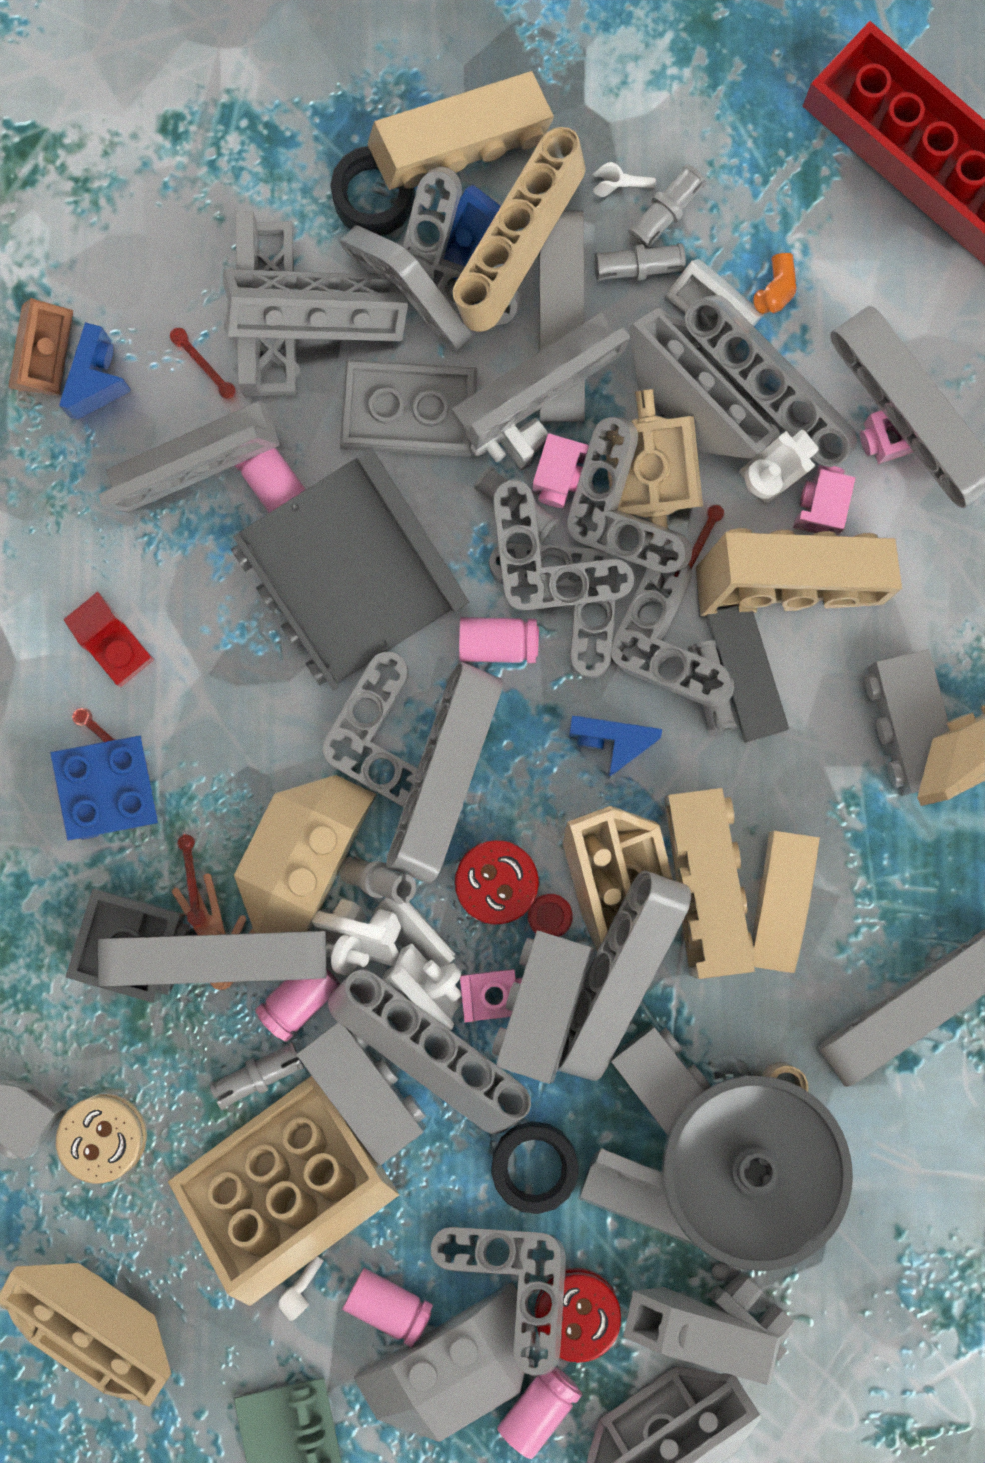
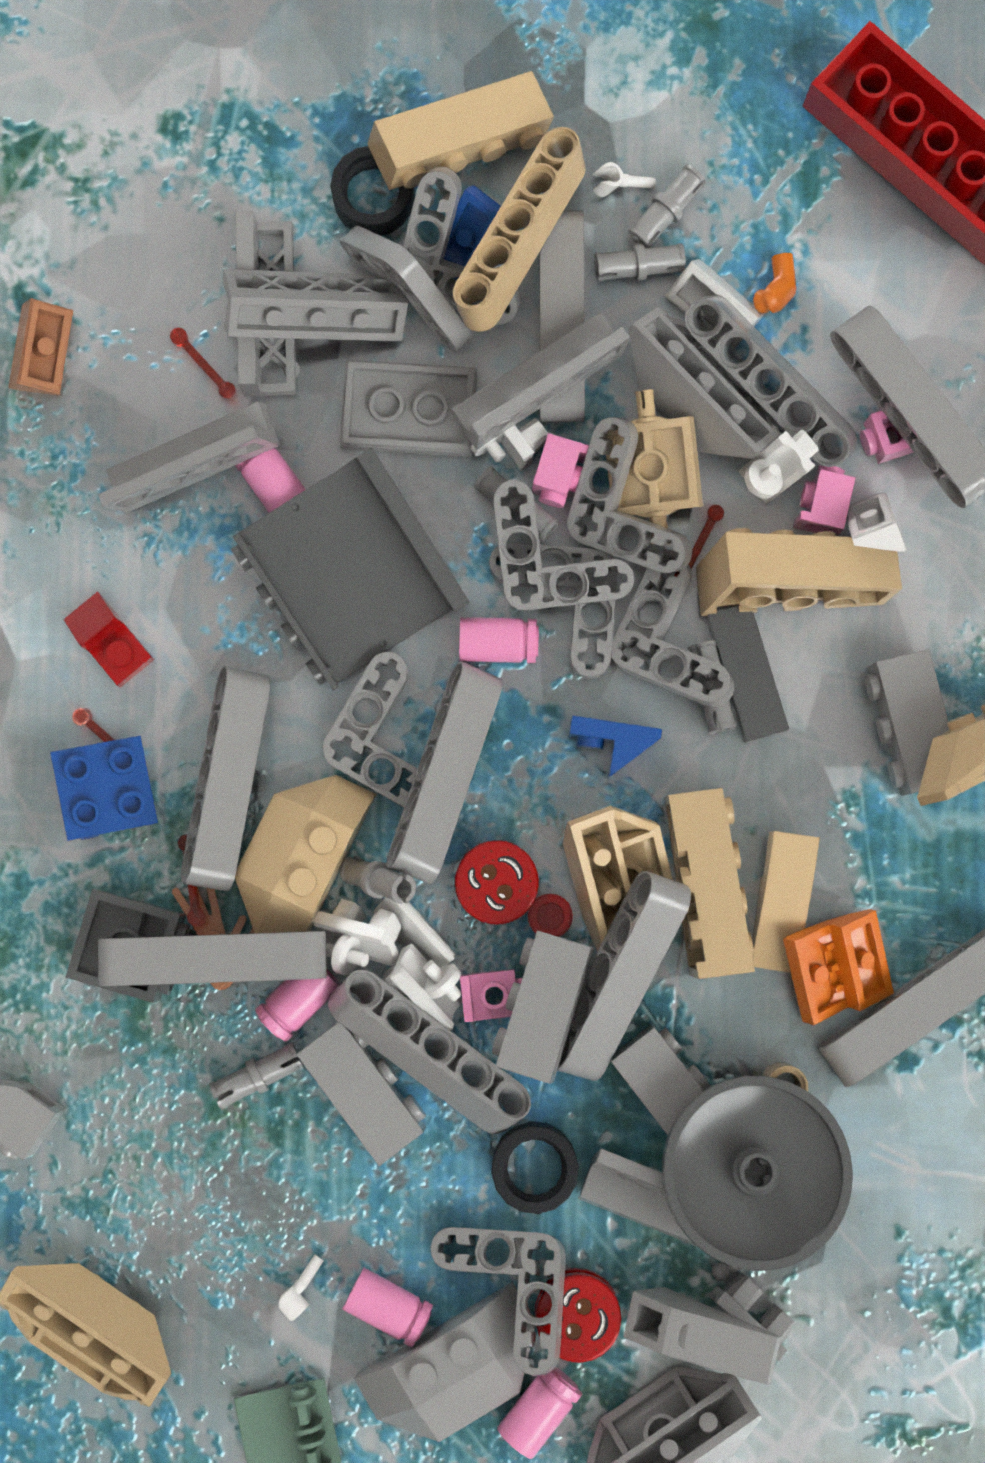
tan head [56,1094,147,1184] -> none
blue slope [59,322,131,420] -> none
tan slope [168,1076,400,1306] -> none
none -> light grey beam [181,666,270,891]
none -> orange slope [783,909,894,1025]
none -> white slope [846,492,907,552]

